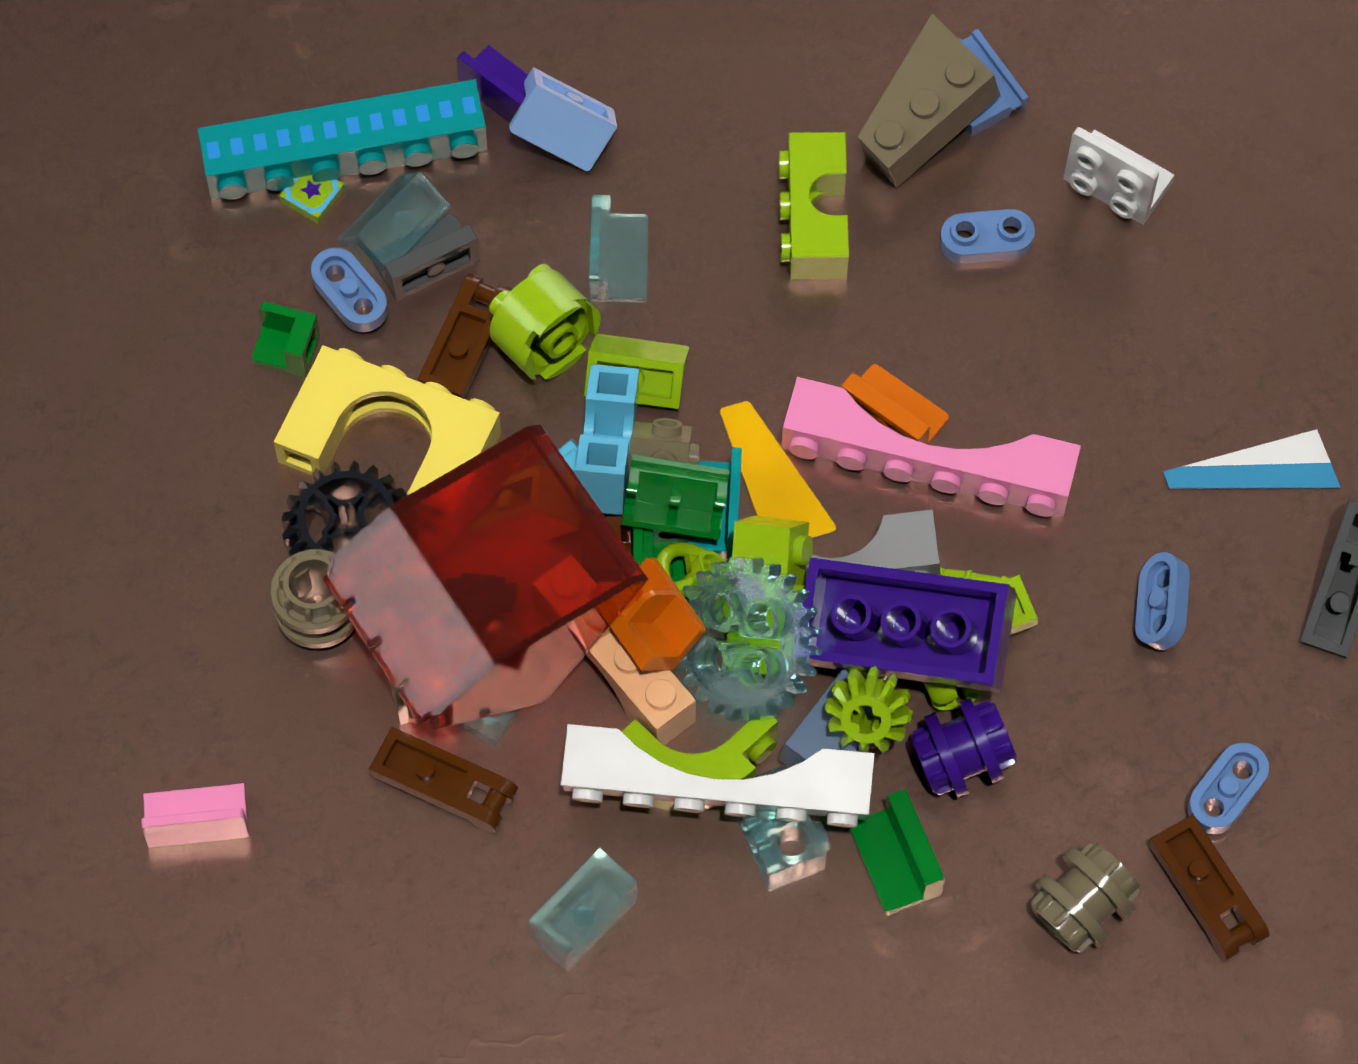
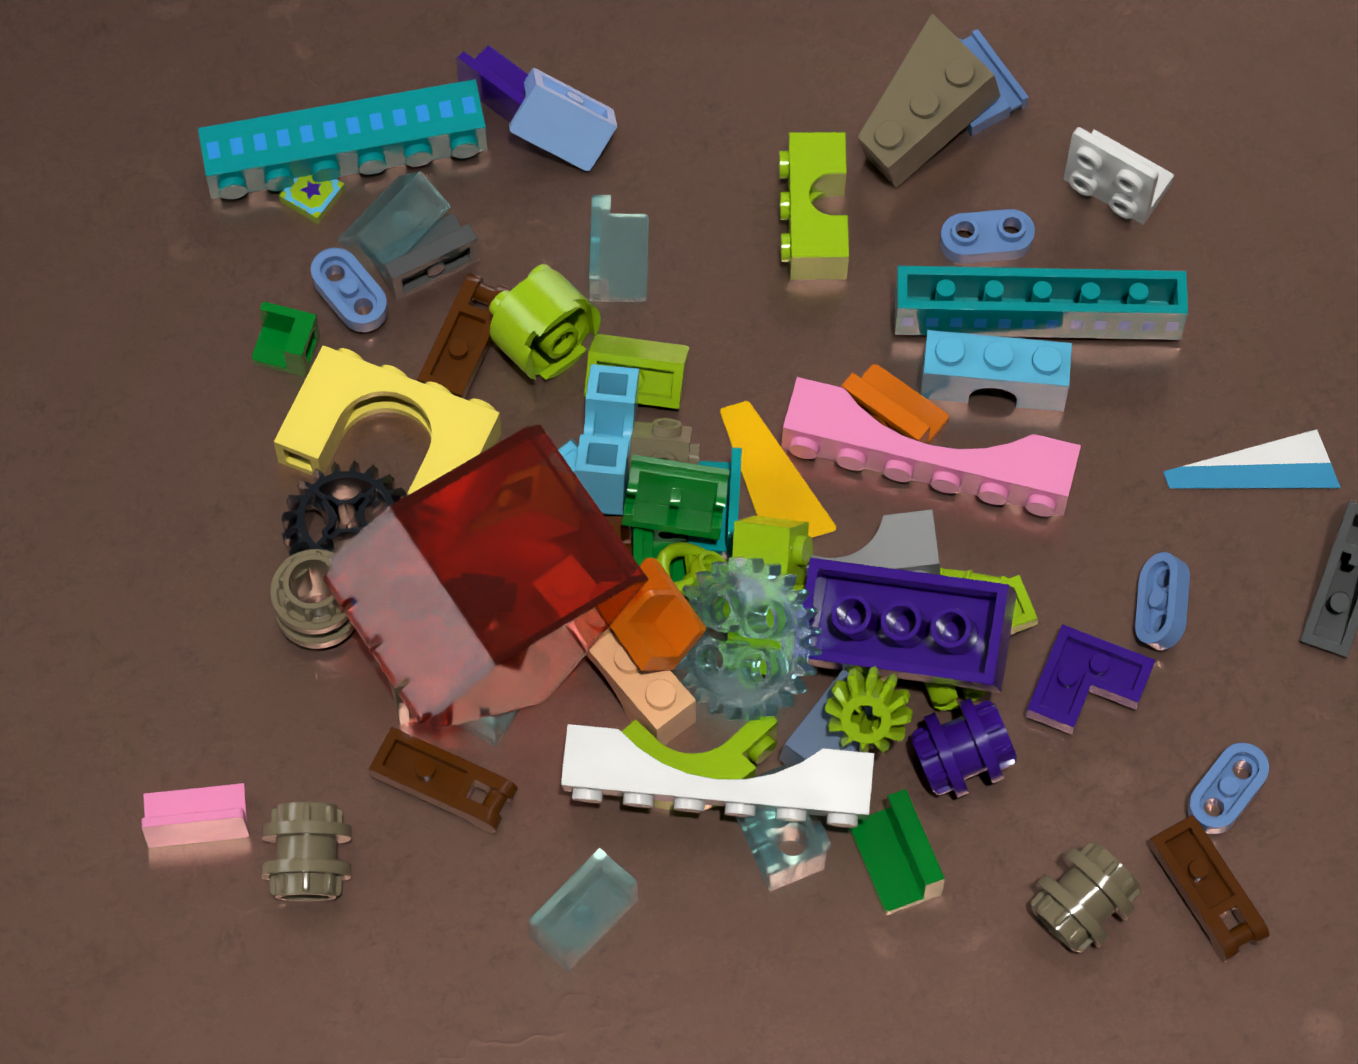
none -> dark tan piece [261,802,352,901]
none -> teal brick [894,266,1188,340]
none -> medium azure arch [921,330,1072,412]
none -> dark purple plate [1026,624,1155,734]

